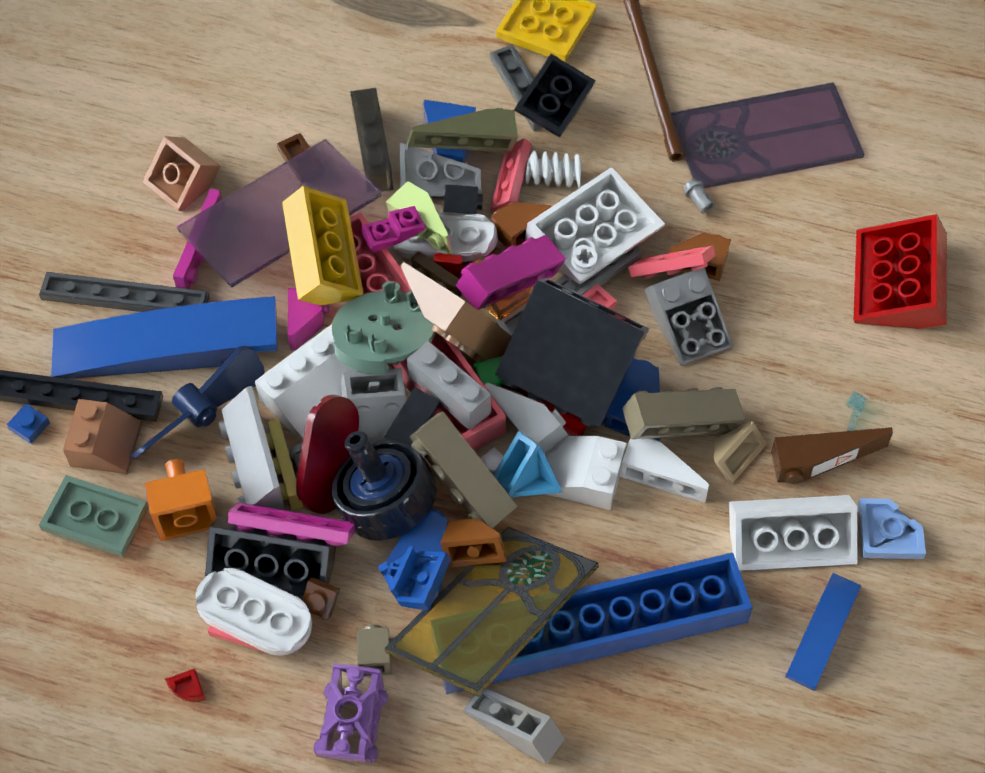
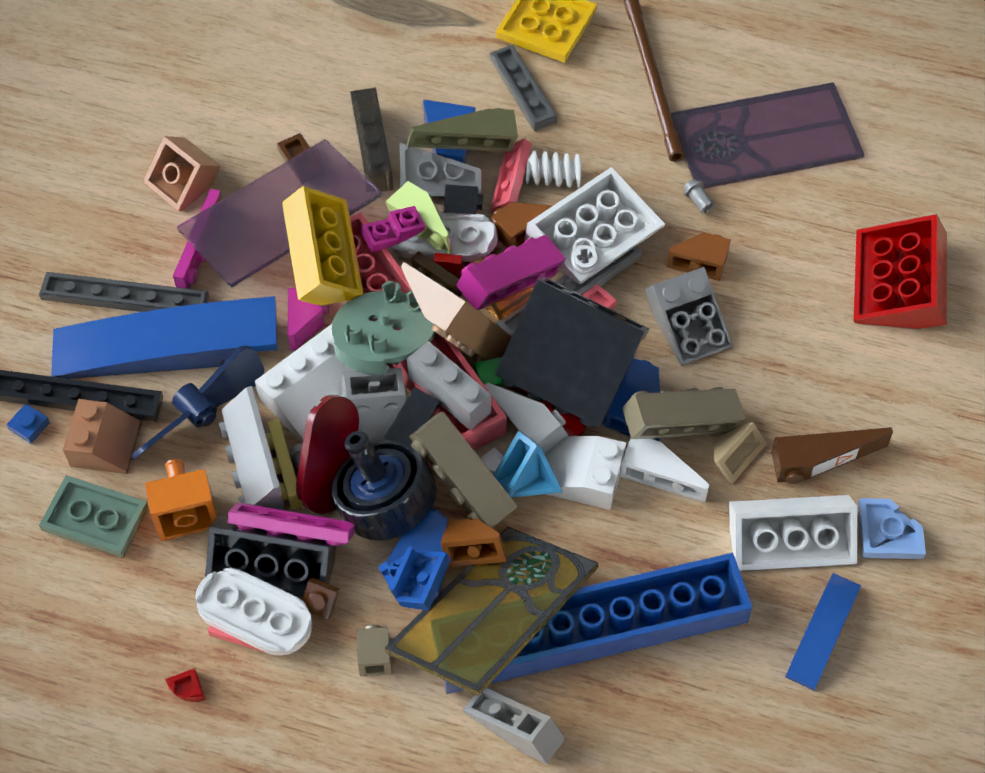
medium lavender piece [314,664,388,764] -> none
black slope [514,54,596,138] -> none
coral plate [628,245,716,279] -> none
clear light blue hand [846,391,866,431] -> none

